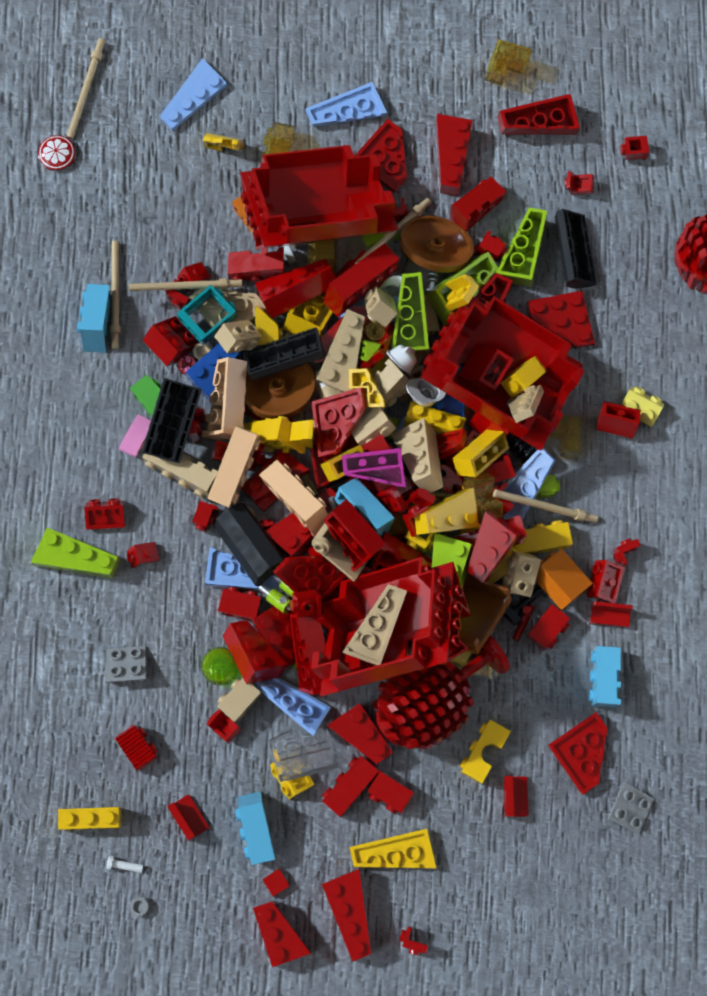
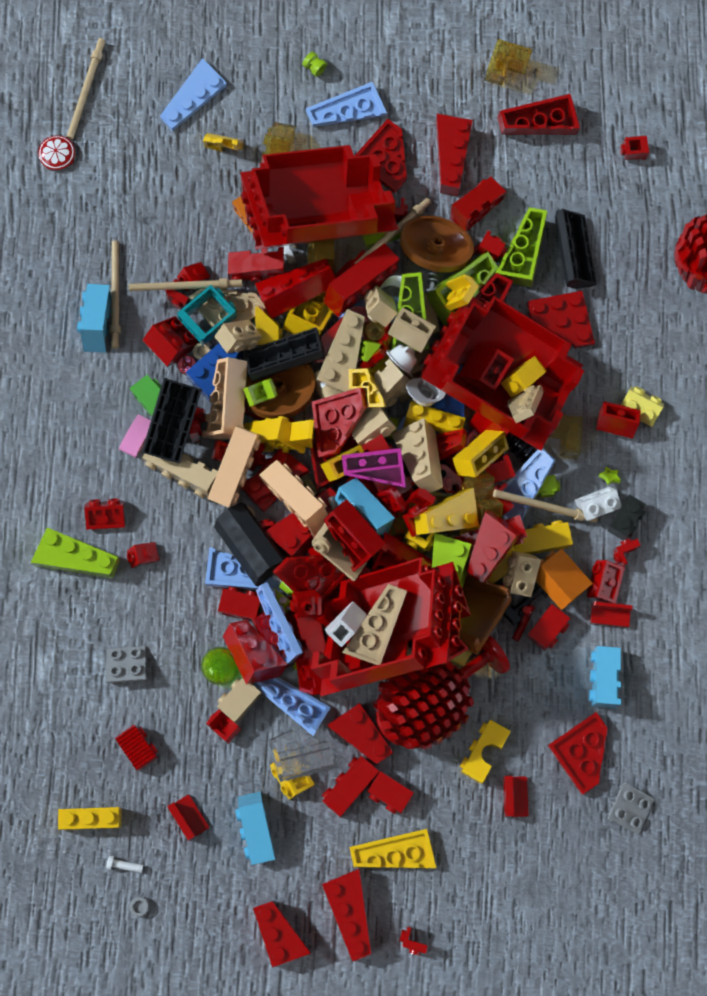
red brick [192,501,219,533] -> none
red tile [262,869,290,897] -> none
red bracket [565,171,595,195] -> none
none -> lime bracket [243,378,278,406]
none -> light blue wing [256,582,303,665]
none -> lime wheel [302,51,327,77]
none -> white slope [325,601,367,647]
none -> tan brick [388,307,436,353]
none -> white bracket [575,486,622,521]
none -> lime piece [598,466,621,485]
none -> pearl dark grey brick [607,494,646,541]

